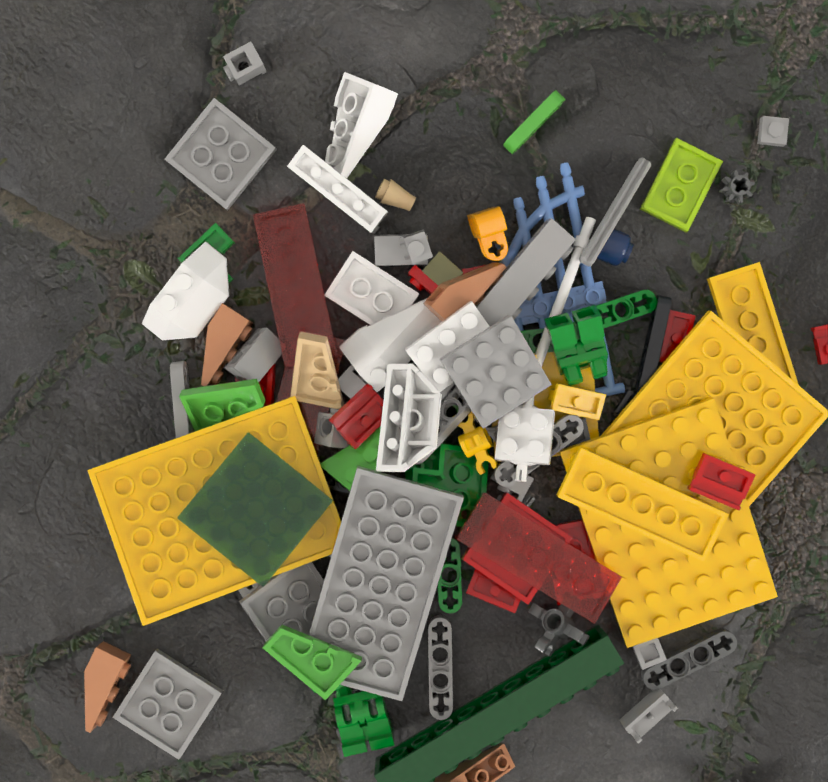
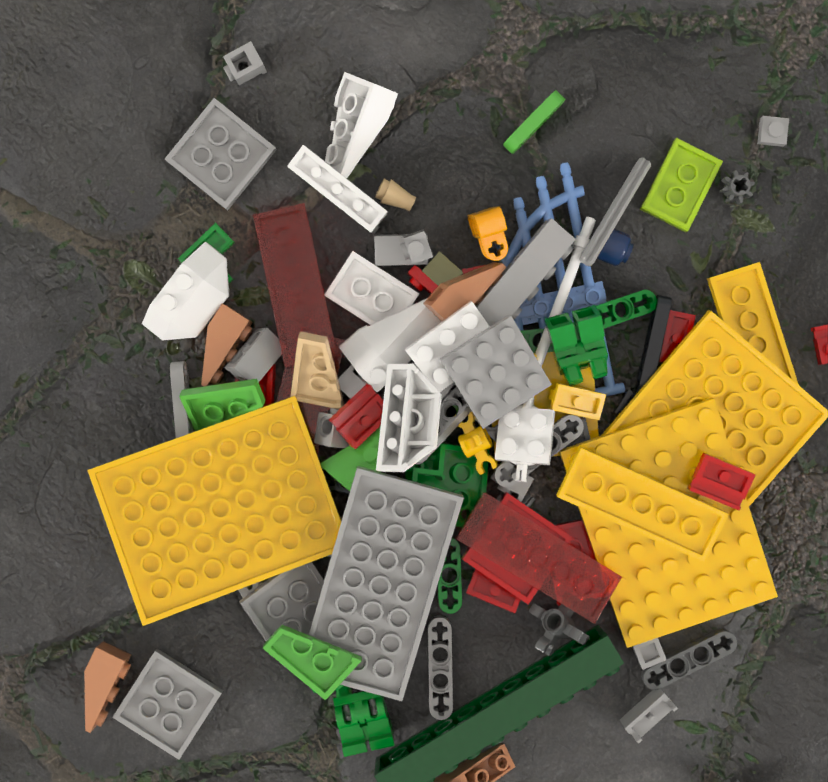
clear green plate [177,432,333,587] -> none

